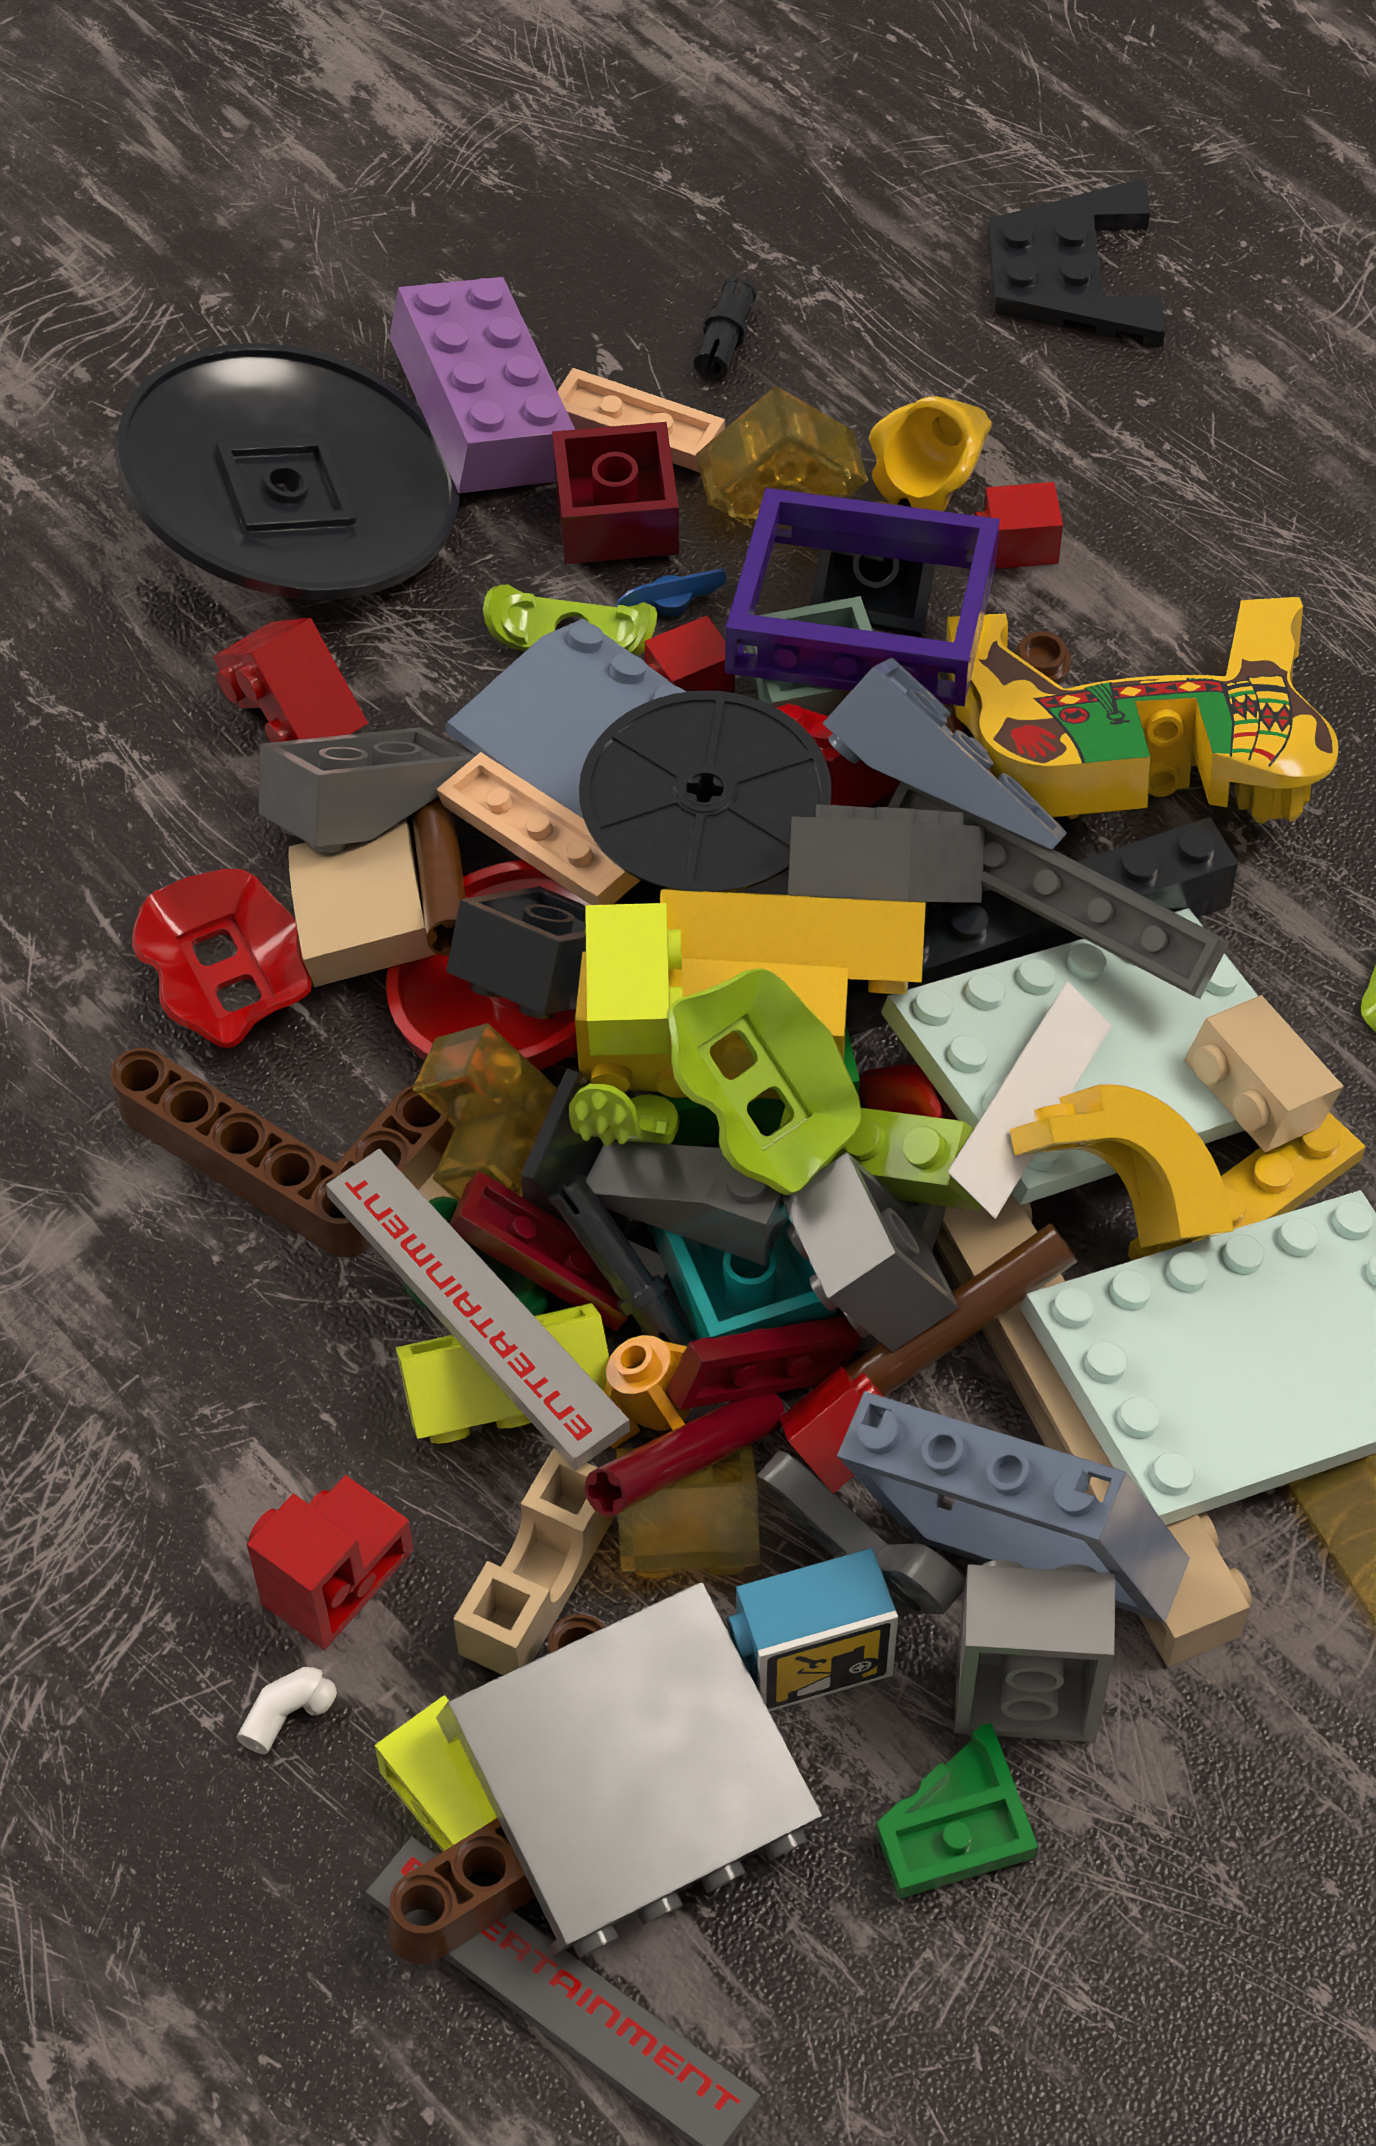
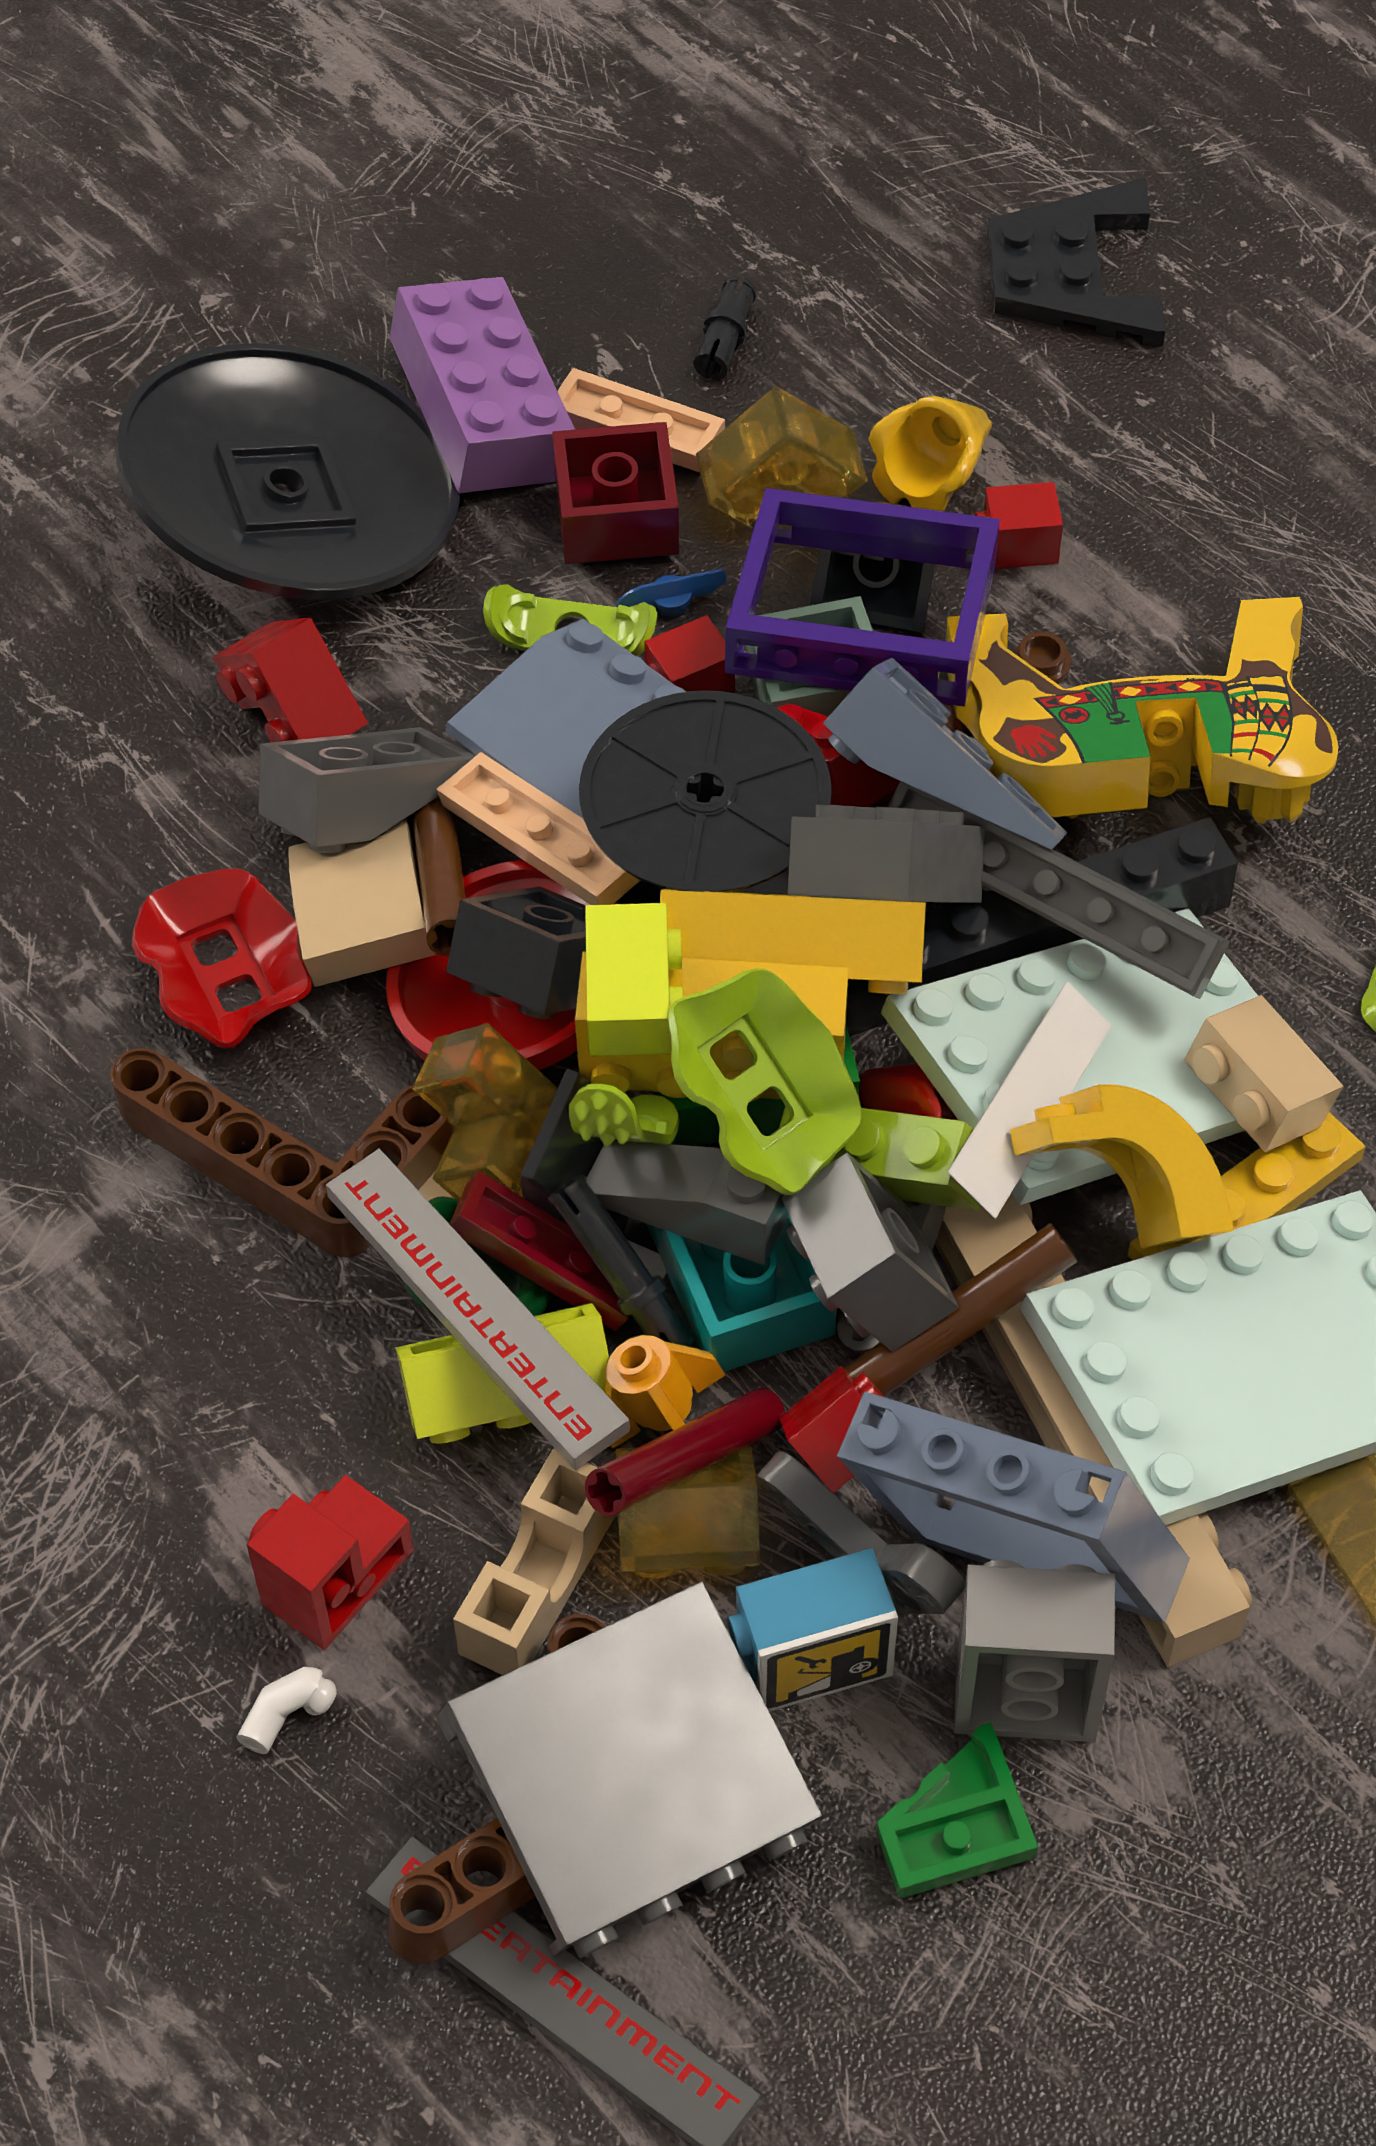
neon yellow brick [375,1695,497,1877] -> none
dark red plate [666,1316,863,1410] -> none

